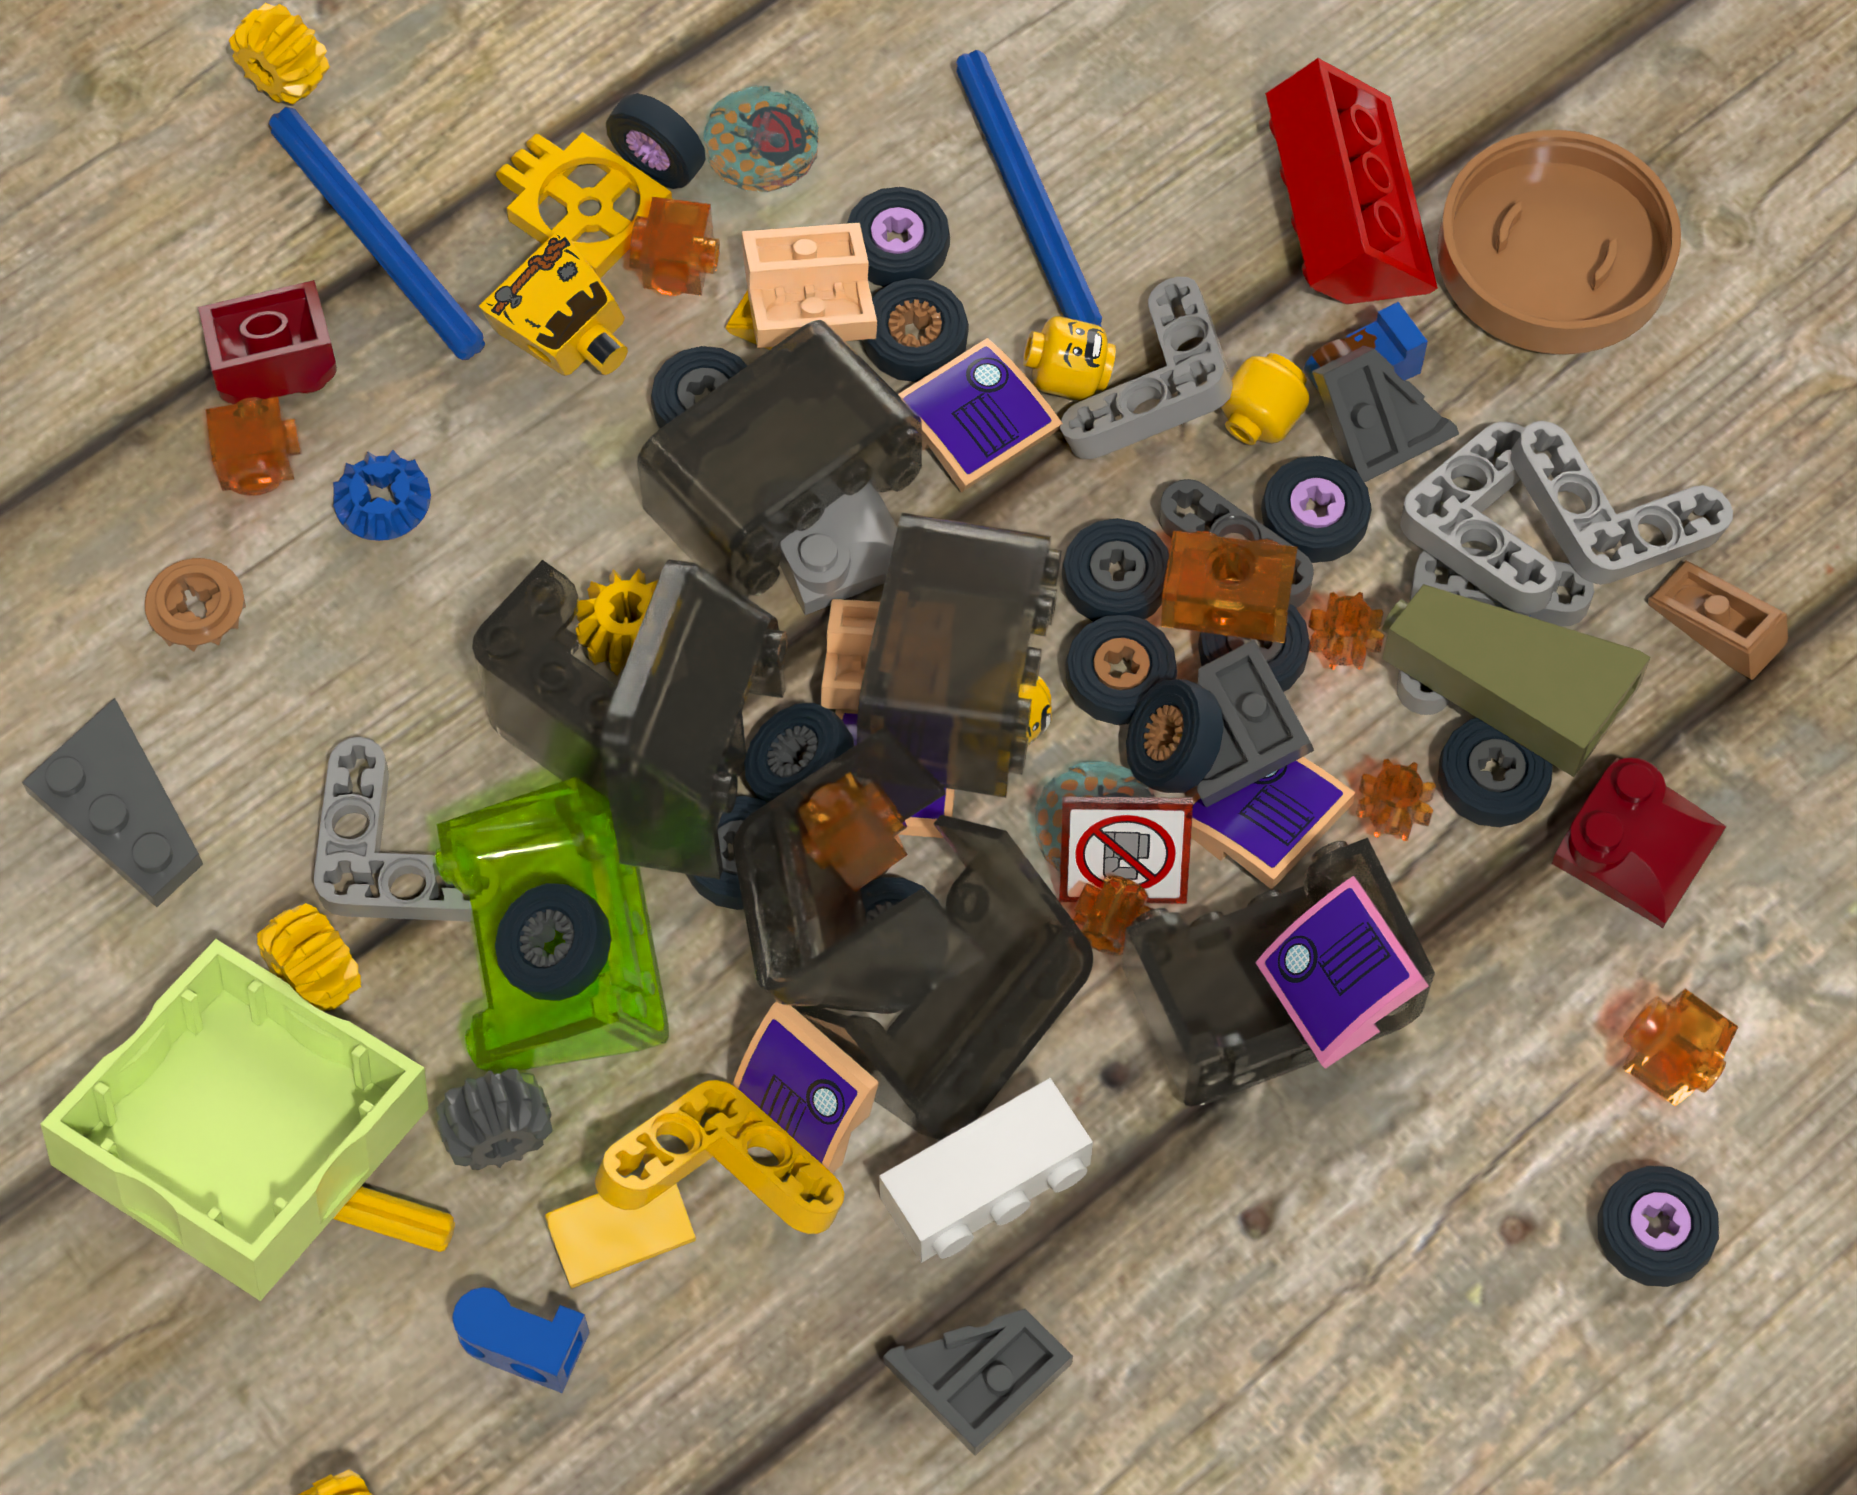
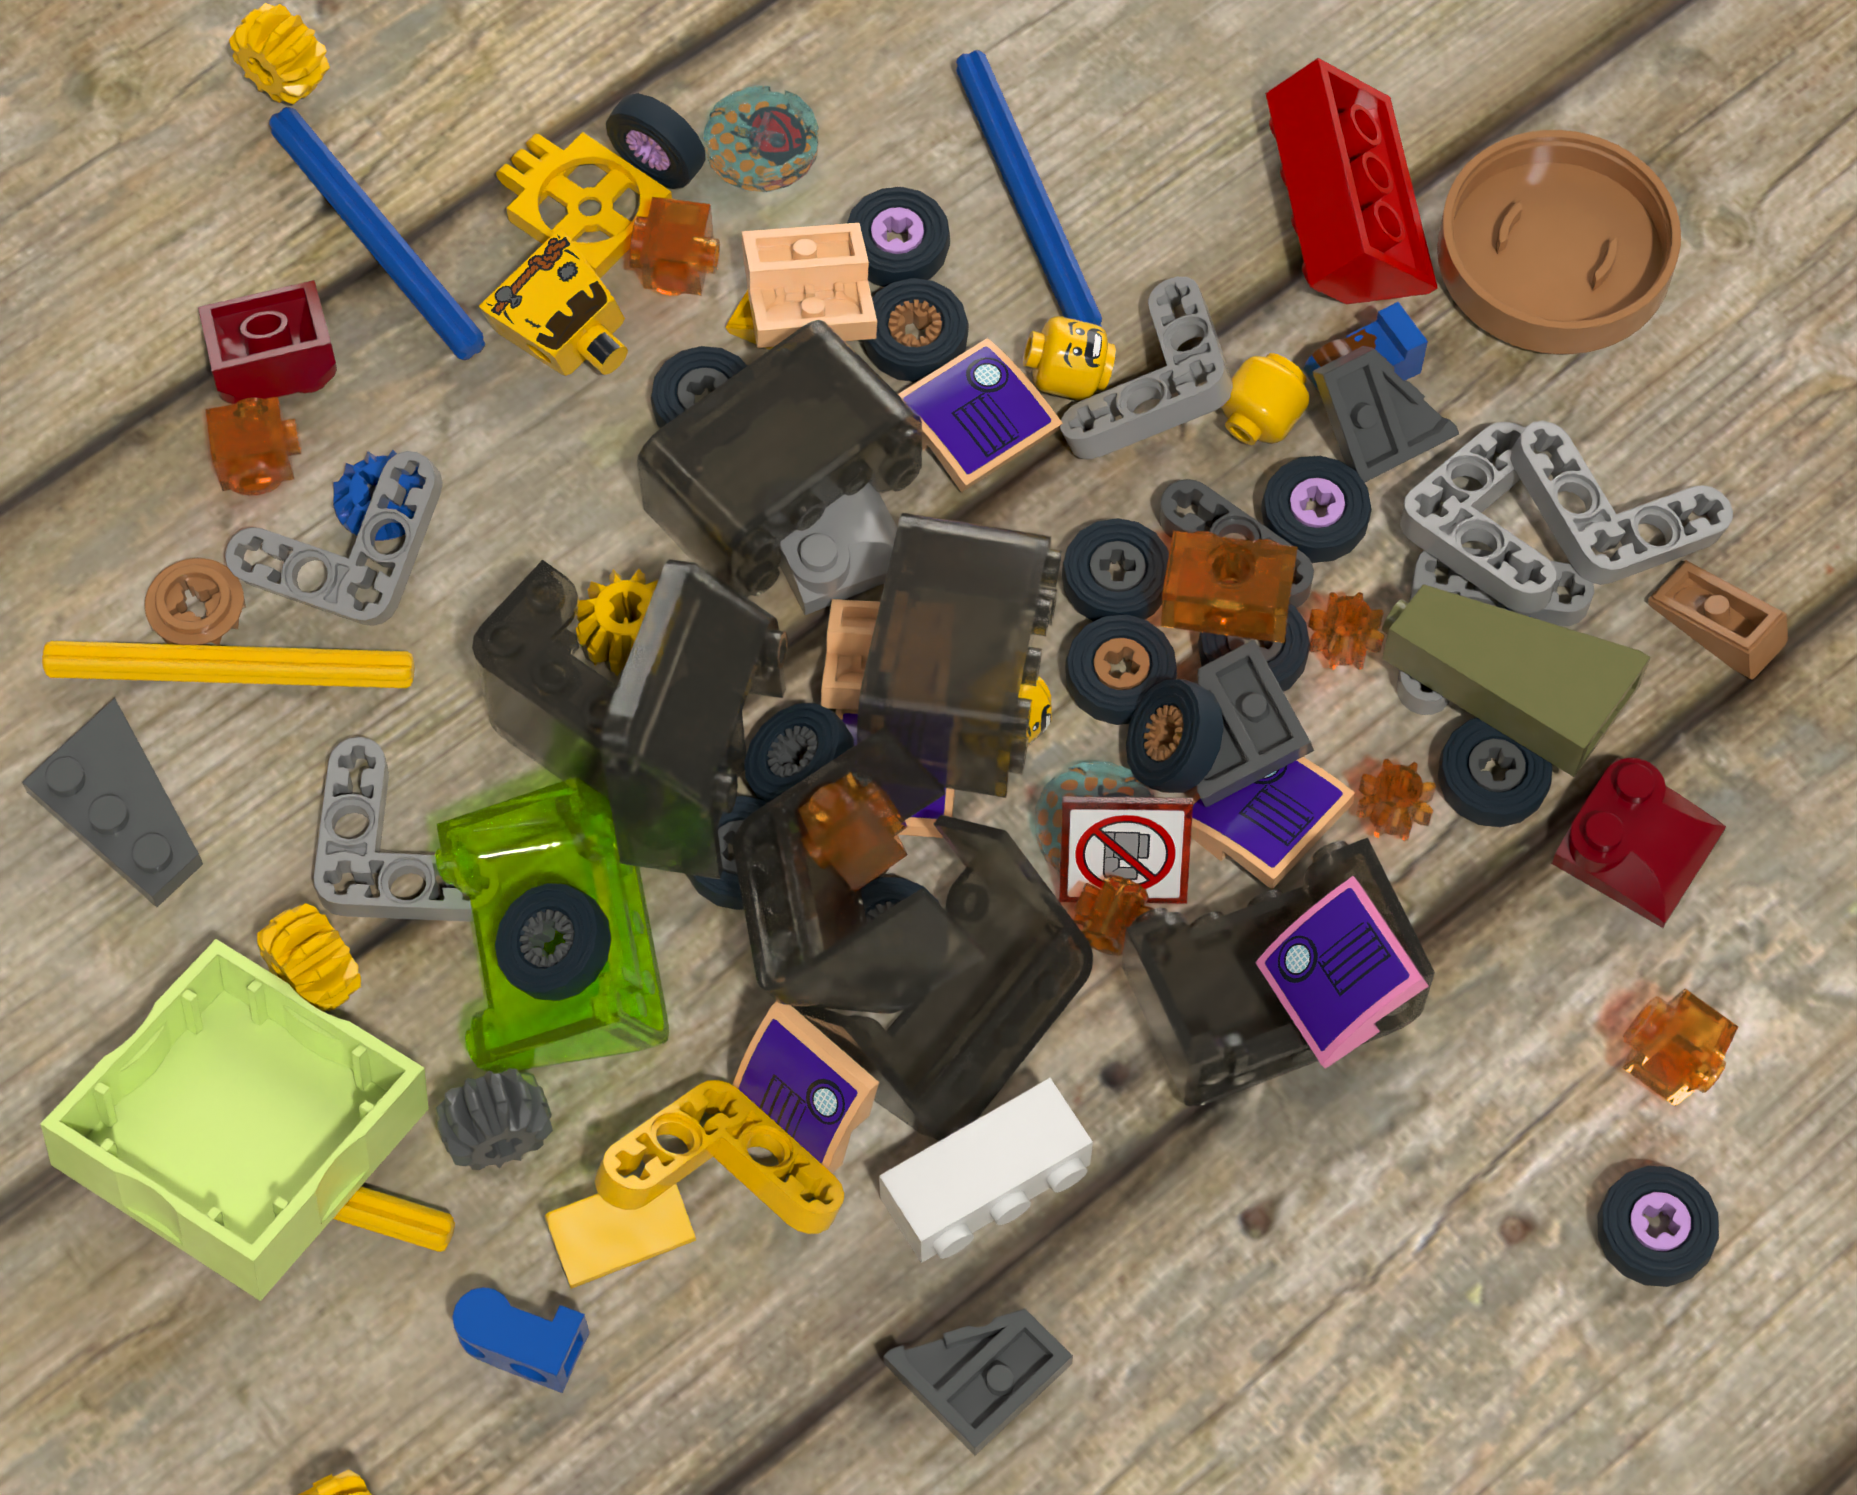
none -> yellow axle [42,641,415,688]
none -> light grey beam [225,451,443,626]

